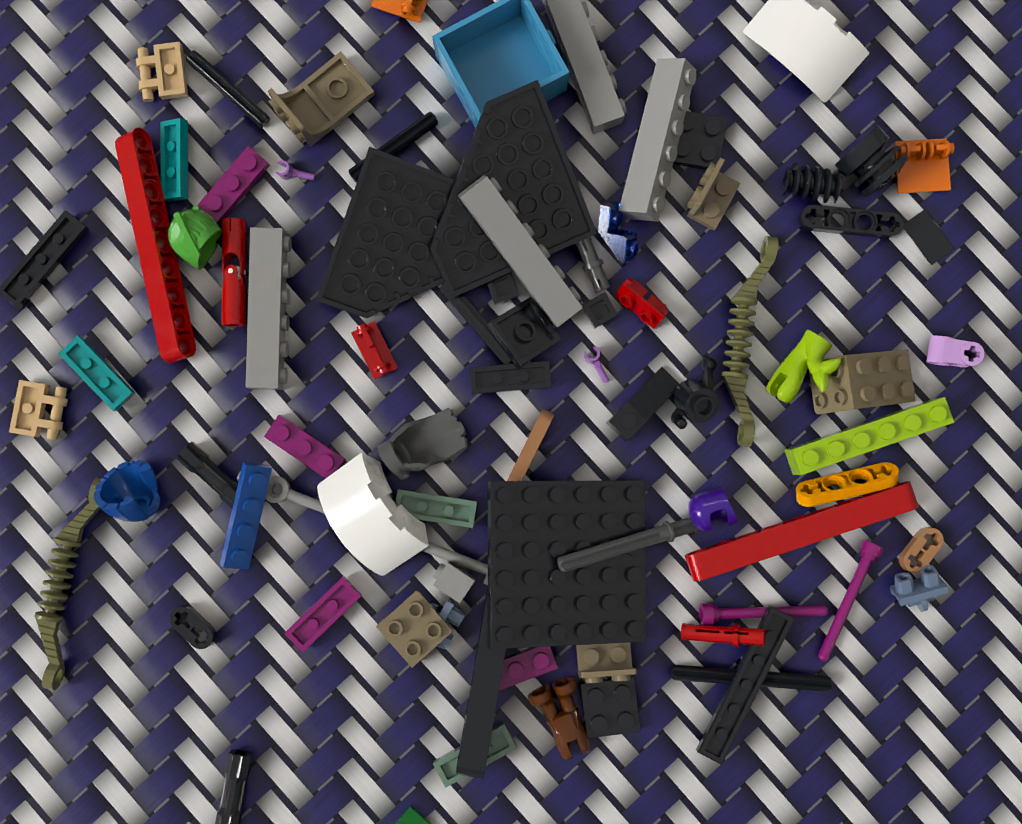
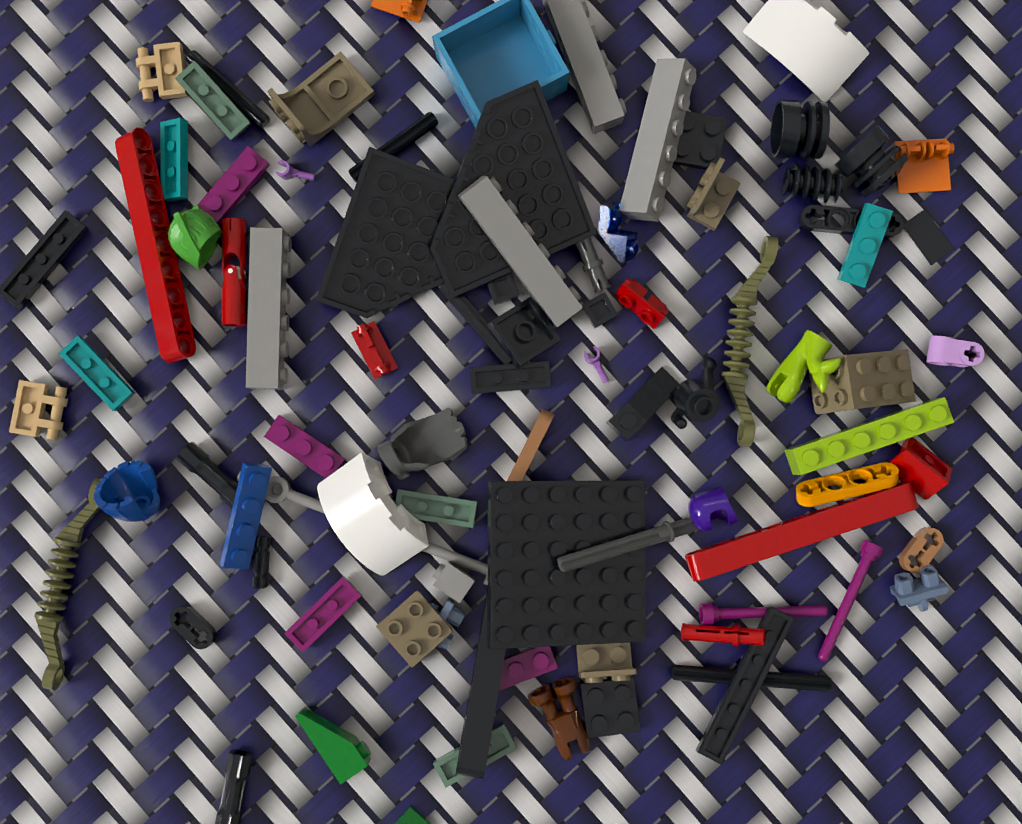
none -> sand green plate [175,61,251,141]
none -> black axle [252,536,271,589]
none -> green slope [295,707,371,785]
none -> black wheel [770,100,830,159]
none -> teal plate [837,203,893,288]
none -> red panel [888,437,952,500]

